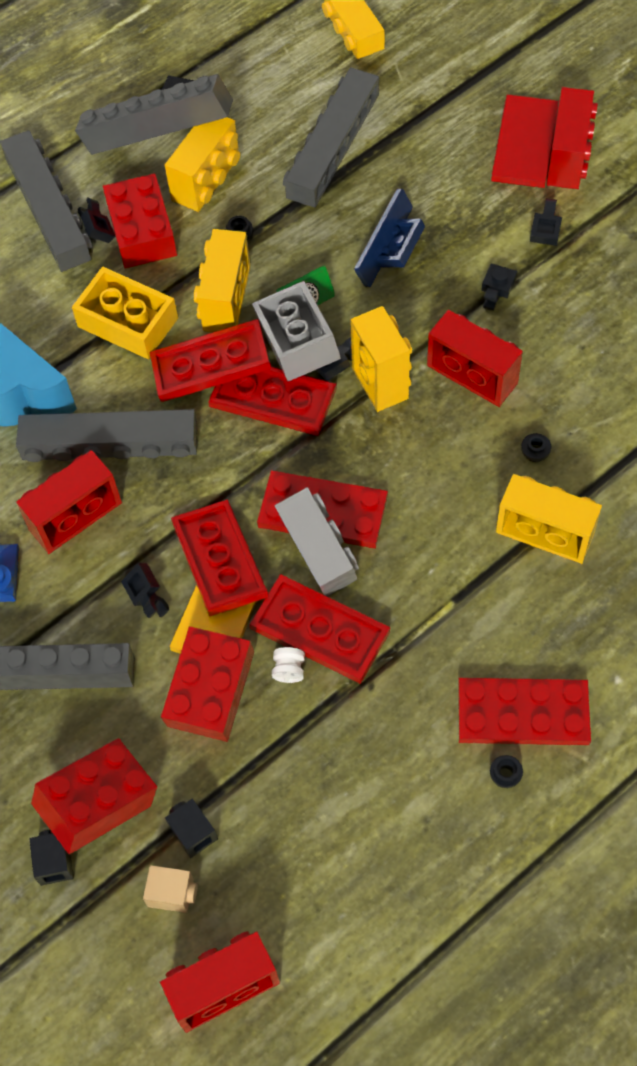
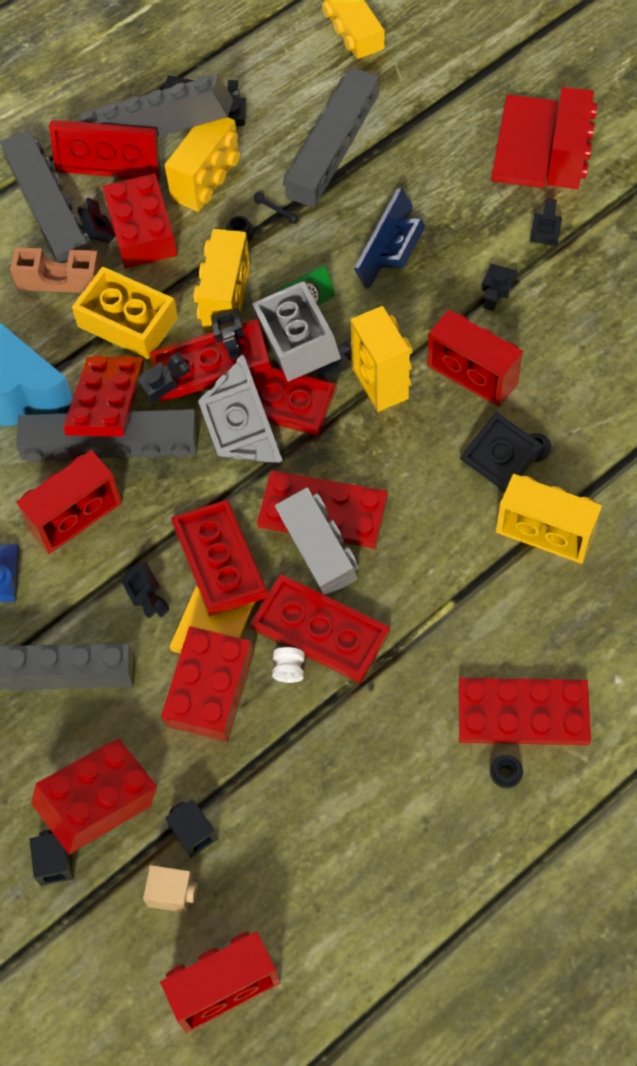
none -> nougat arch [10,247,102,293]
none -> red plate [49,120,161,181]
none -> red plate [63,355,144,437]
none -> black plate [137,352,191,403]
none -> light grey wing [198,355,283,463]
none -> black plate [210,307,245,360]
none -> black plate [228,80,247,126]
none -> black hinge [254,192,299,224]
none -> black tile [460,411,544,493]

